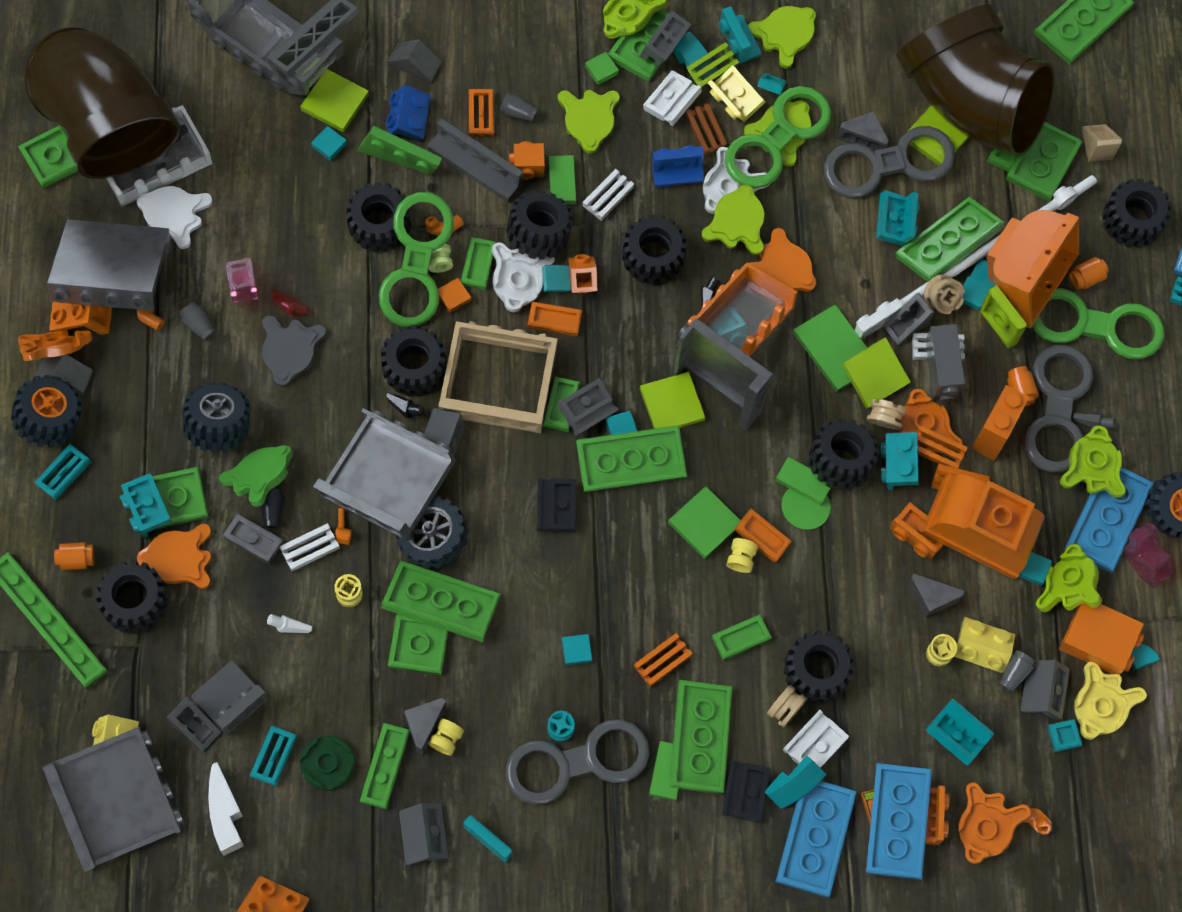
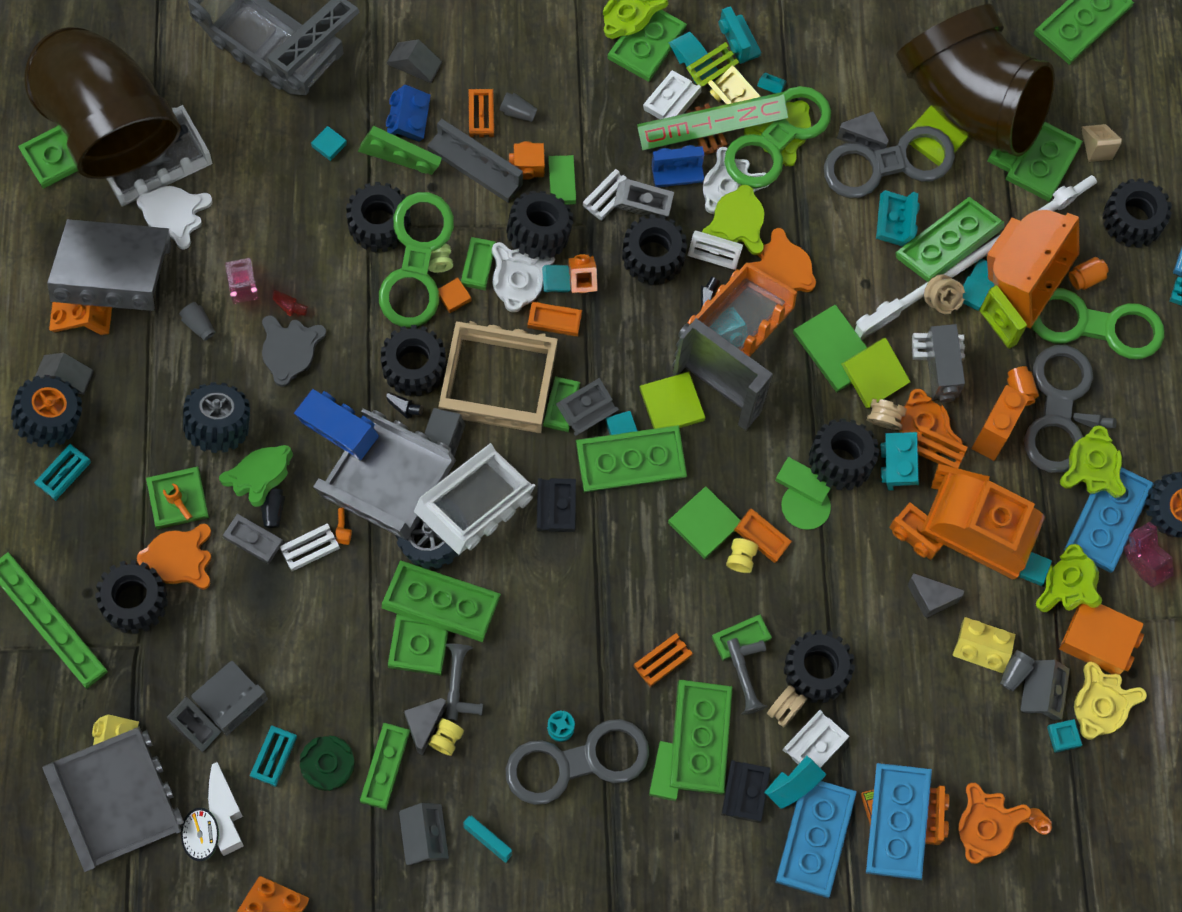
orange tile [18,330,92,361] -> none
orange brick [54,542,95,571] -> none
teal bracket [120,473,171,539] -> none
orange arm [136,309,164,331] -> none
white bar [267,614,312,633] -> none
lime tile [300,69,369,133] -> none
light yellow wheel [335,574,363,607] -> none
orange arm [425,215,464,236] -> none
lime tile [558,90,620,153] -> none
teal tile [562,634,592,666] -> none
bright green tile [585,52,619,85] -> none
dark grey hinge [639,10,691,67] -> none
lime tile [748,6,816,69] -> none
flat silver slope [883,293,935,345] -> none
teal bracket [925,699,994,766] -> none
light yellow wheel [926,634,957,667] -> none
teal tile [1131,644,1160,670] -> none
none -> orange hand [163,484,192,520]
none -> white sticker [181,808,219,861]
none -> blue brick [294,389,379,461]
none -> window [414,443,535,555]
none -> dark grey piece [445,644,483,721]
none -> light grey brick [613,179,674,218]
none -> bright green tile [637,92,788,150]
none -> white tile [687,230,743,270]
none -> dark grey piece [727,638,768,715]

